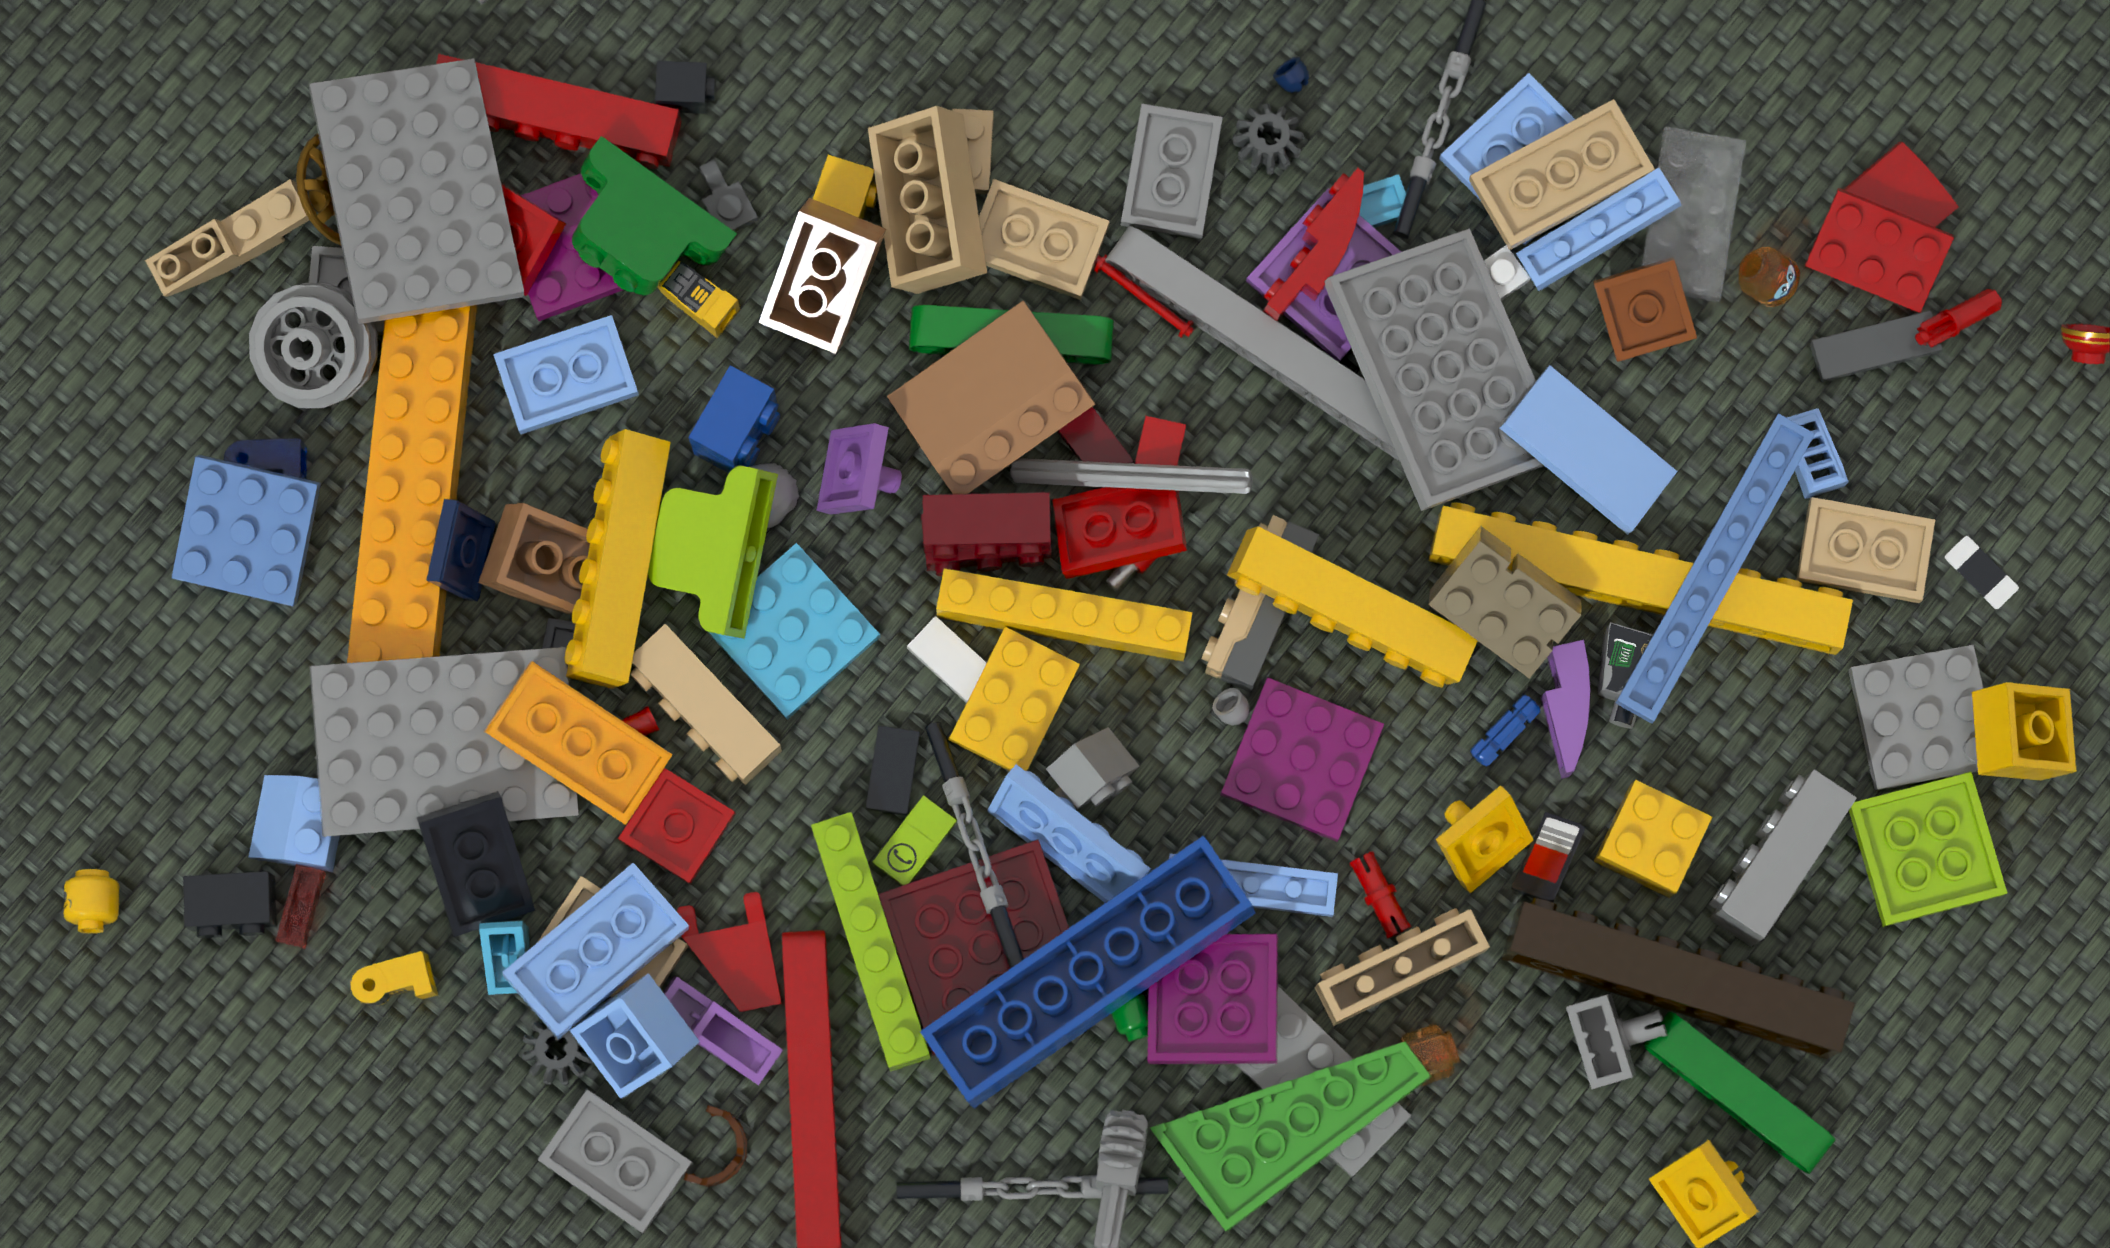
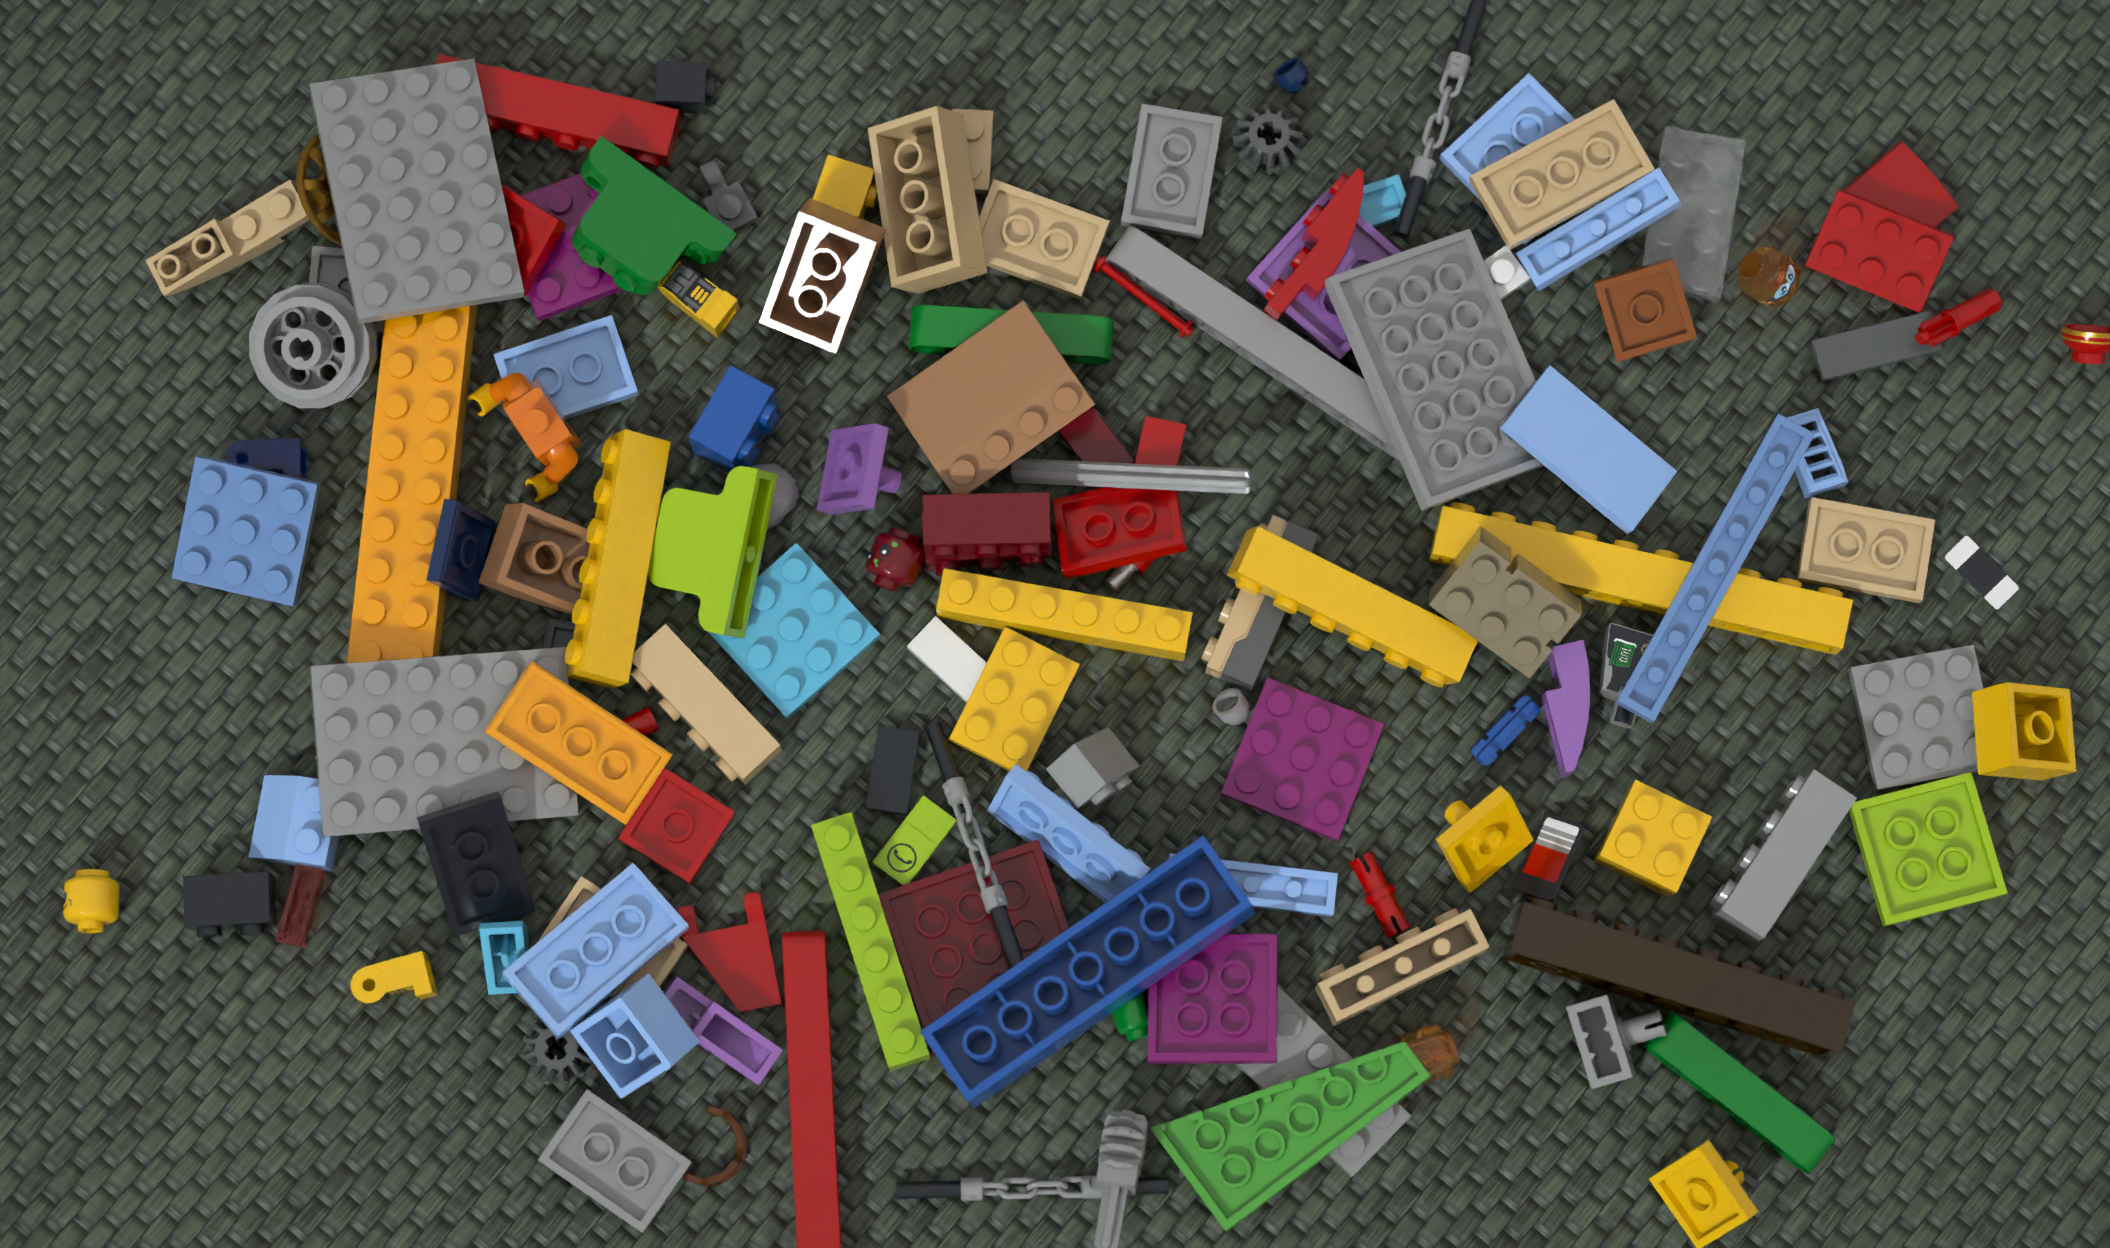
none -> orange torso [467,373,582,502]
none -> dark red head [865,527,926,592]

